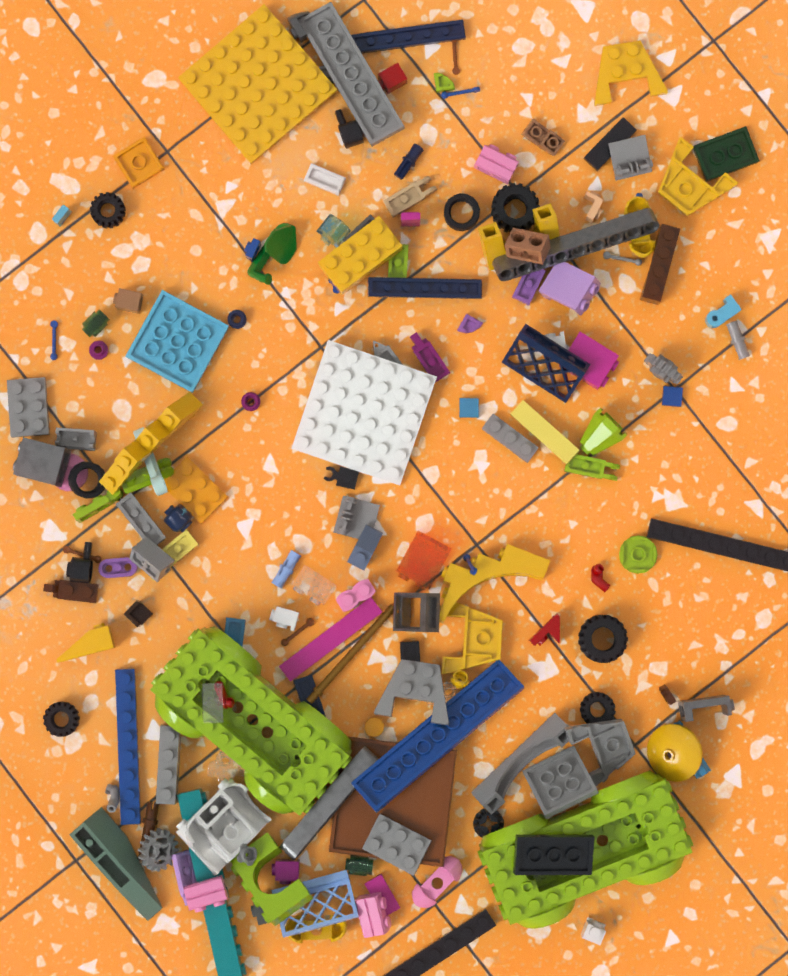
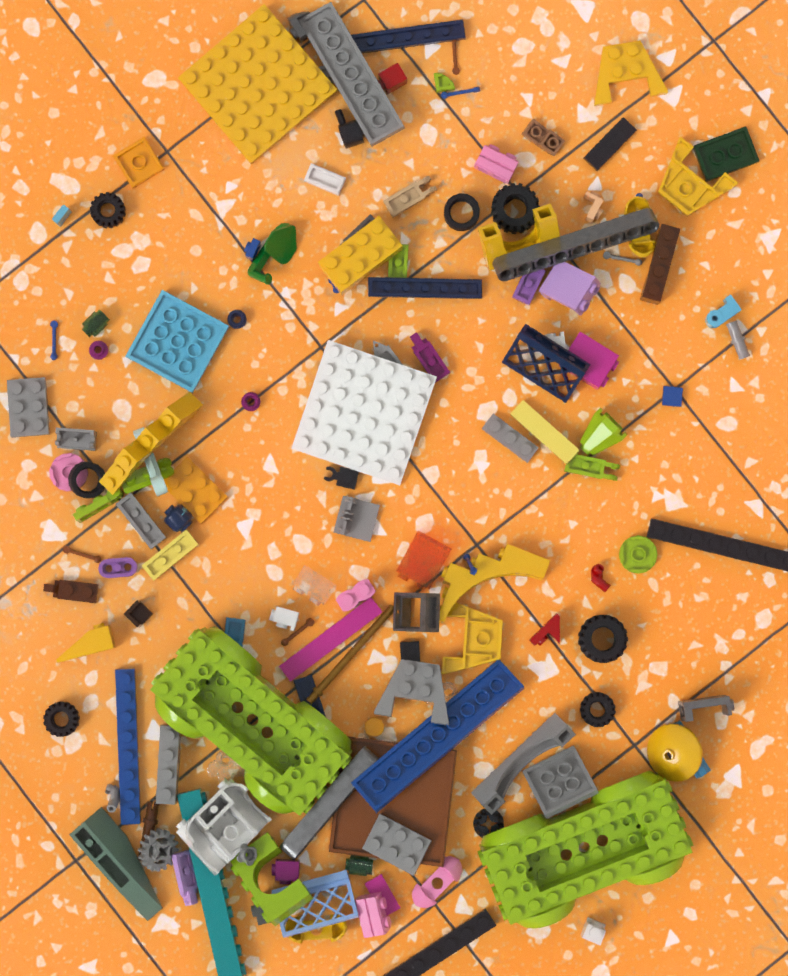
flat silver panel [13,437,72,487] -> none
black piece [66,542,93,584] -> none
medium nougat brick [113,288,144,314] -> none
light grey hinge [129,536,175,583] -> none
bright pink brick [183,875,229,913] -> none
clear tile [202,683,223,723] -> none
red arm [214,681,235,709] -> none
light blue pin [271,550,301,589] -> none
clear light blue brick [316,214,351,248] -> none
sand blue slope [347,524,383,571] -> none
dark blue axle [394,143,424,180] -> none
dark pink tile [401,212,420,227] -> none
yellow plate [450,670,469,688] -> none
medium lavender tile [457,314,483,333] -> none
dark azure tile [459,398,479,418] -> none
nougat brick [505,228,551,265] -> none
black plate [513,835,595,875] -> none
light grey wing [564,719,636,786] -> none
light grey hinge [608,135,653,181] -> none
light grey gear [644,353,683,385] -> none
reddish brown tile [659,684,677,705] -> none

